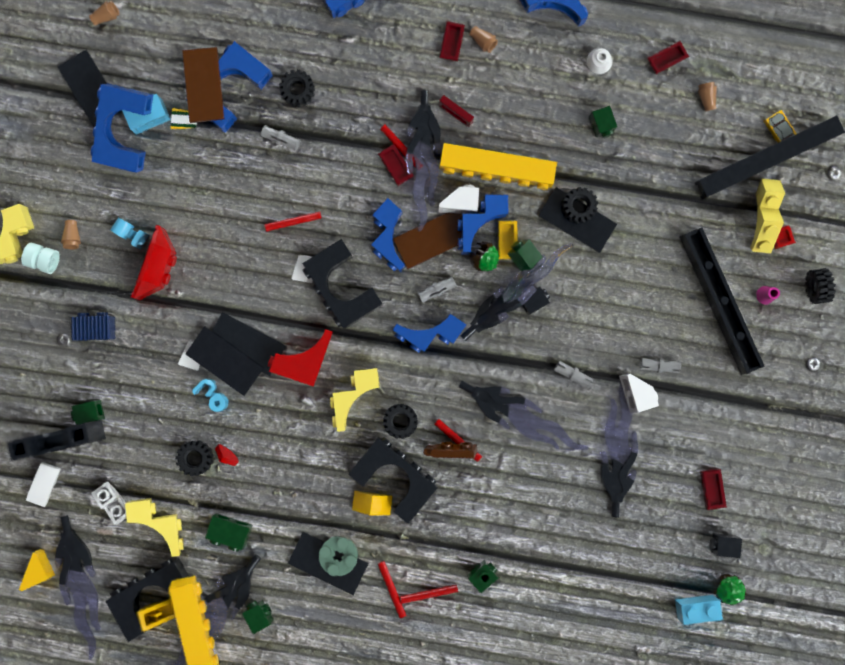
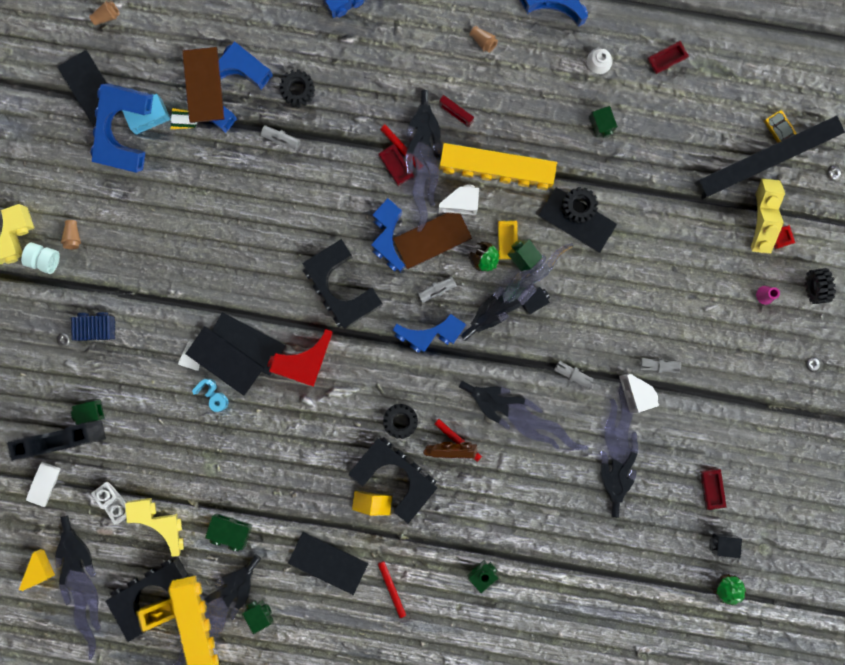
medium azure leg [110,217,150,250] -> none
red wedge [131,225,177,300] -> none
black tyre [175,440,214,476] -> none
red tile [215,444,239,466] -> none
red bar [265,211,322,232] -> none
white sticker [292,255,313,283] -> none
sand green plate [319,536,358,576] -> none
light yellow arch [330,368,380,432] -> none
red bar [400,584,458,604] -> none
dark red tile [439,21,465,62] -> none
blue arch [457,195,508,255] -> none
medium azure brick [675,595,723,625] -> none
black tile [679,227,765,375] -> none
medium nougat cone [698,82,717,111] -> none

